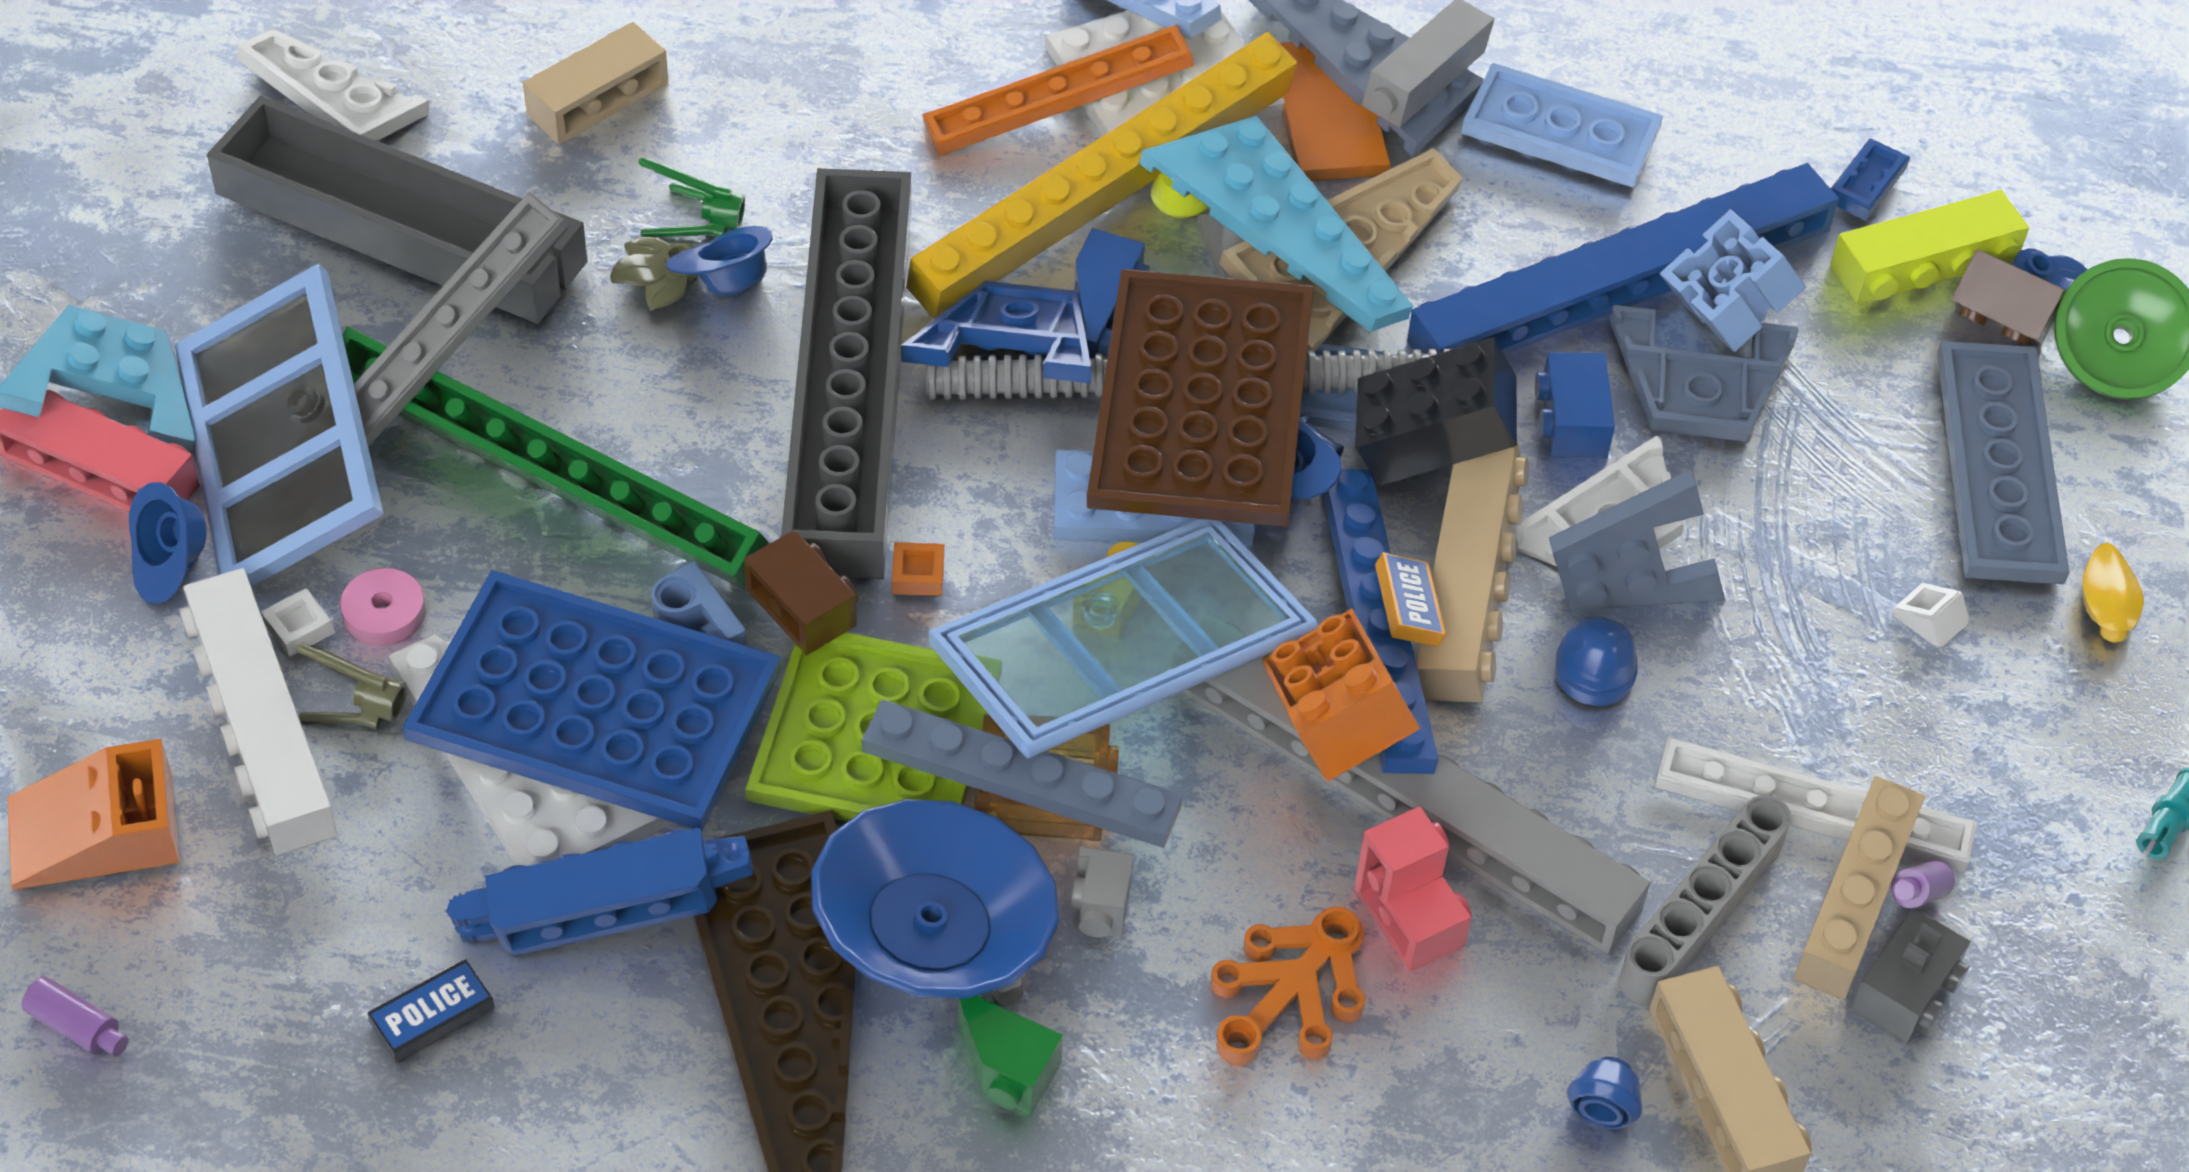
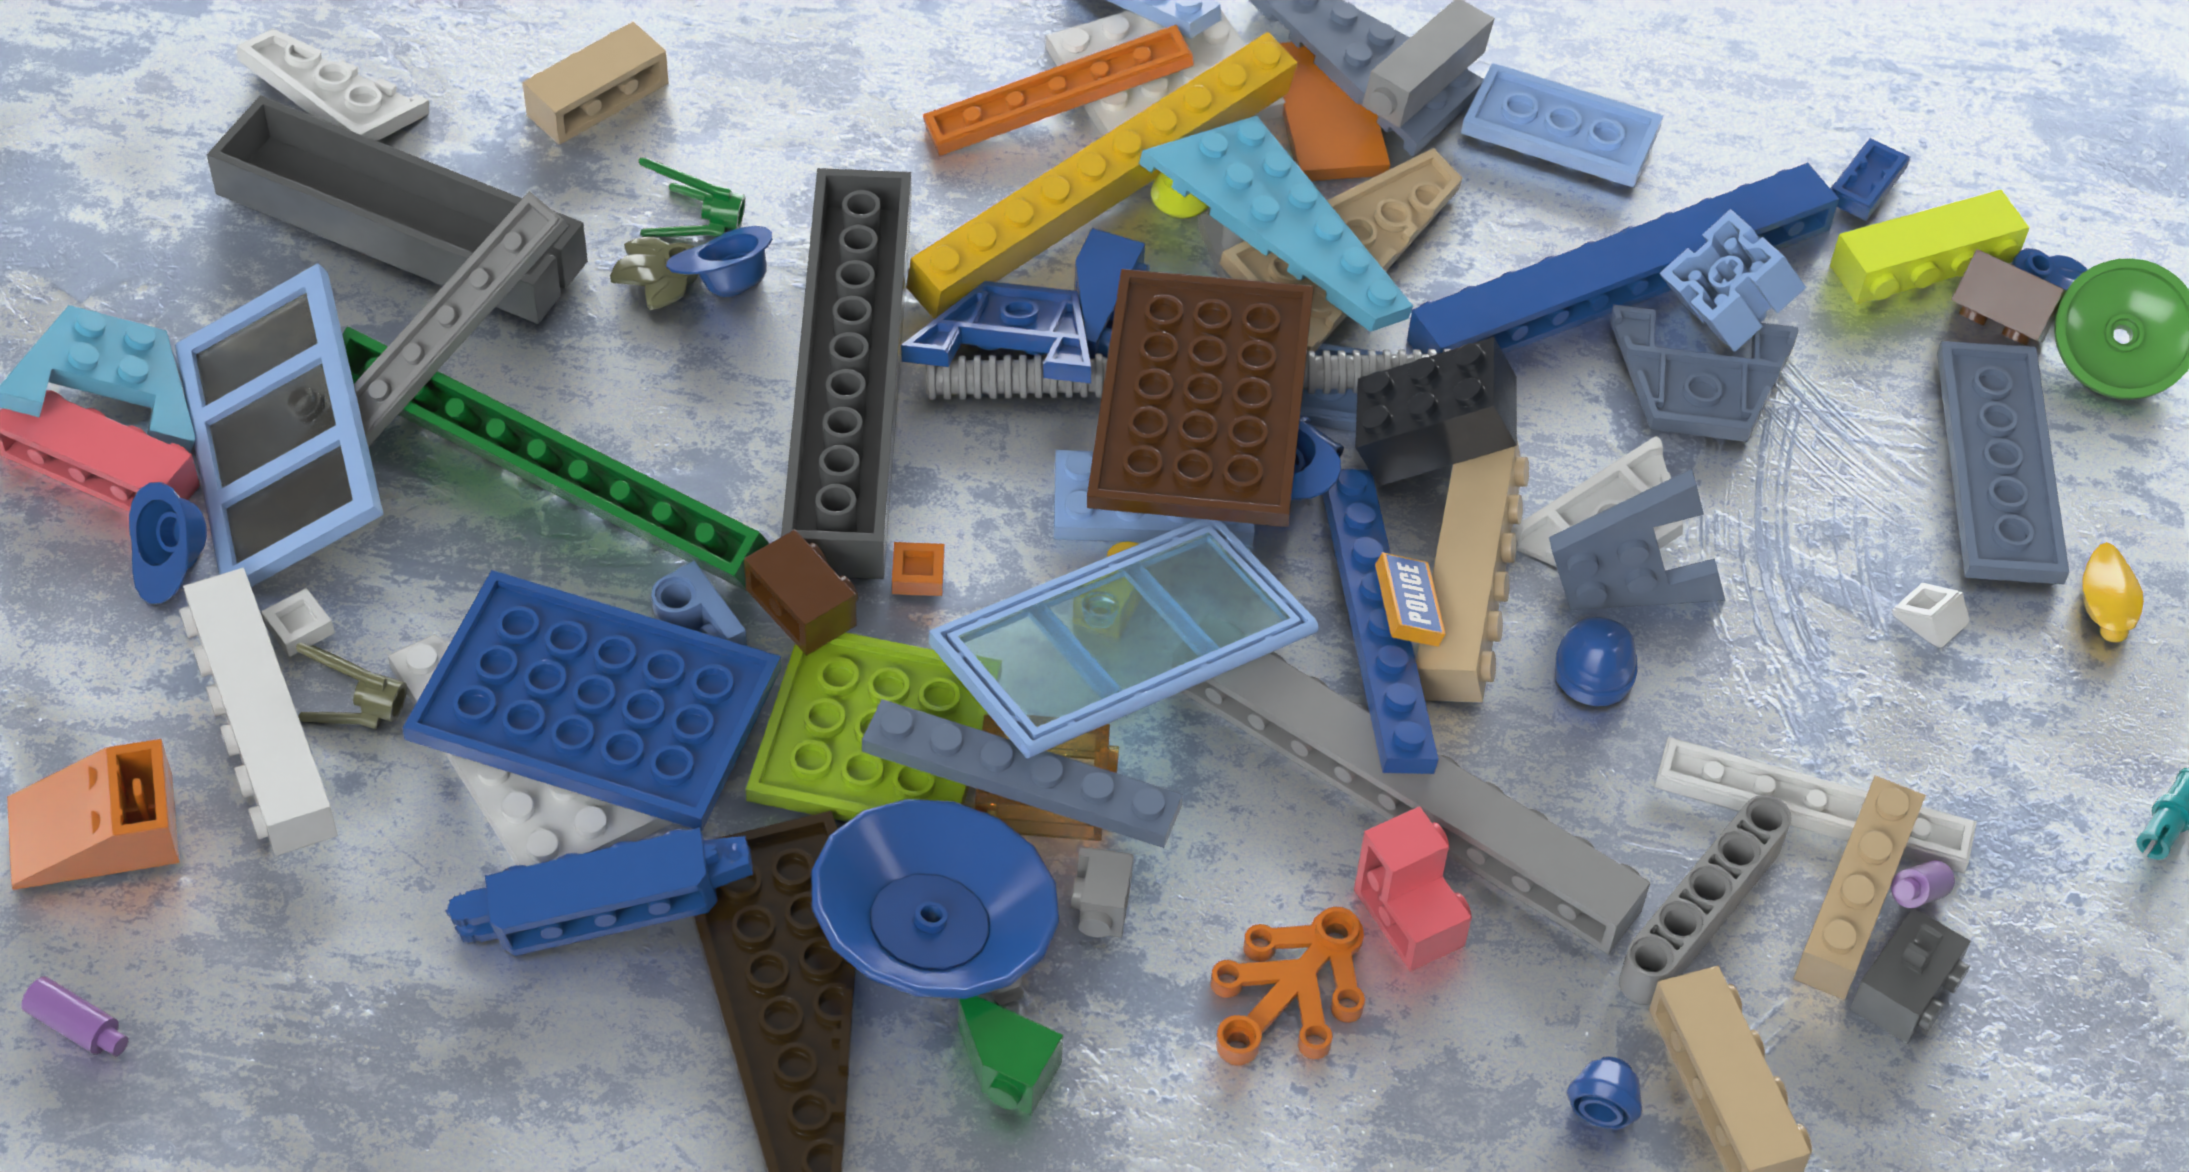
bright pink piece [340,568,426,646] -> none
tile [367,959,495,1063] -> none
orange slope [1262,608,1420,782] -> none
blue brick [1535,352,1615,458] -> none

